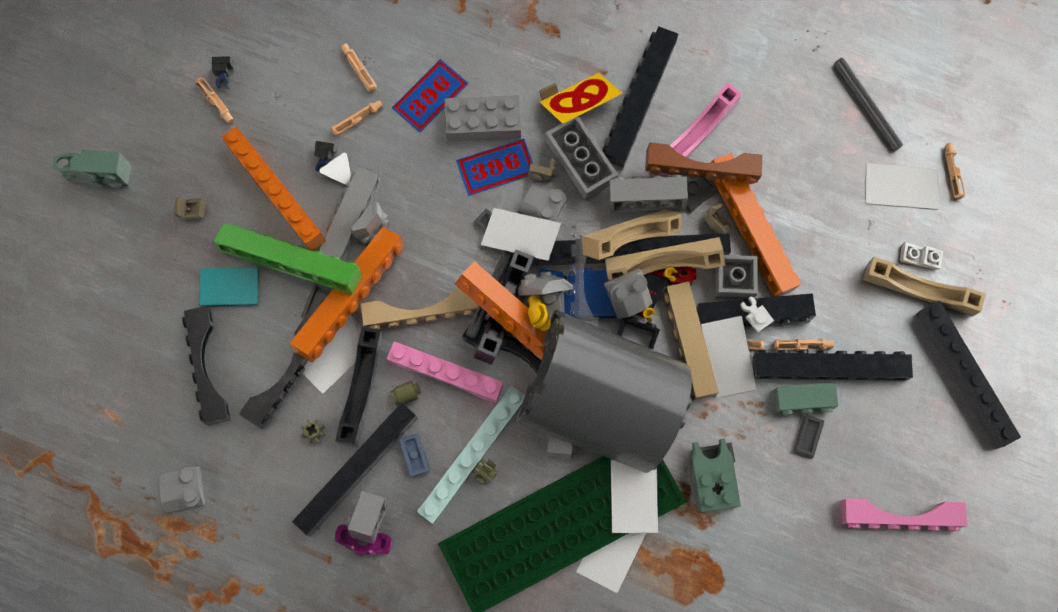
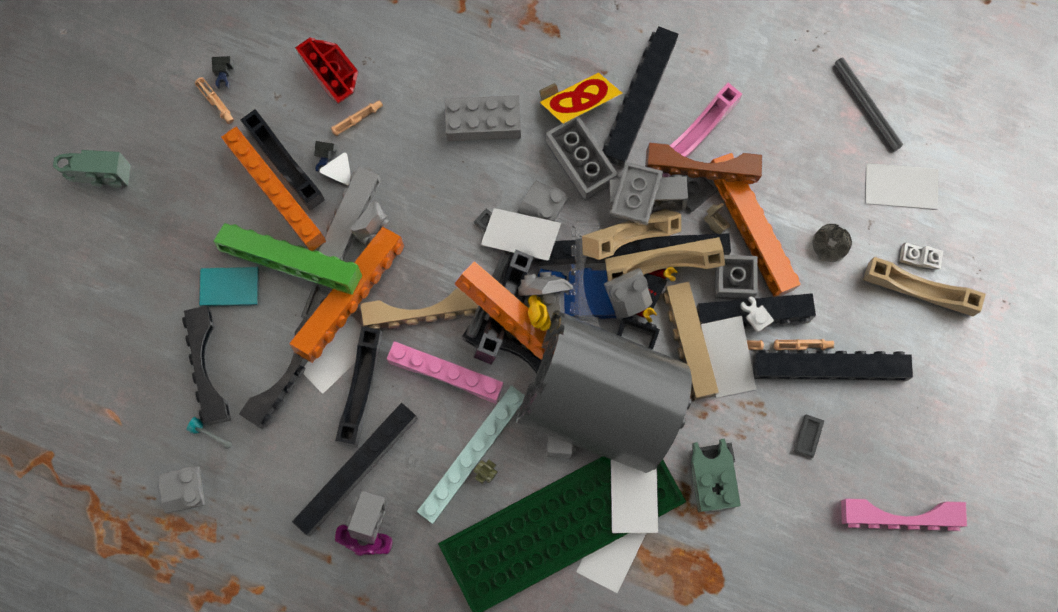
dark tan bracket [174,197,206,220] -> none
olive gear [301,419,325,444] -> none
light nougat piece [341,43,377,92] -> none
olive brick [390,381,421,405] -> none
blue sticker [392,59,469,132] -> none
sand blue plate [399,433,430,477] -> none
blue sticker [456,138,533,196] -> none
dark tan bracket [527,158,557,182] -> none
red brick [668,266,697,286] -> none
sand green brick [774,383,838,416] -> none
black brick [916,300,1021,449] -> none
light nougat piece [945,143,966,199] -> none
none -> hinge [186,417,232,449]
none -> black arch [240,109,325,211]
none -> red wedge [295,37,359,104]
none -> light grey tile [610,162,663,226]
none -> clear smoke plate [813,224,852,262]

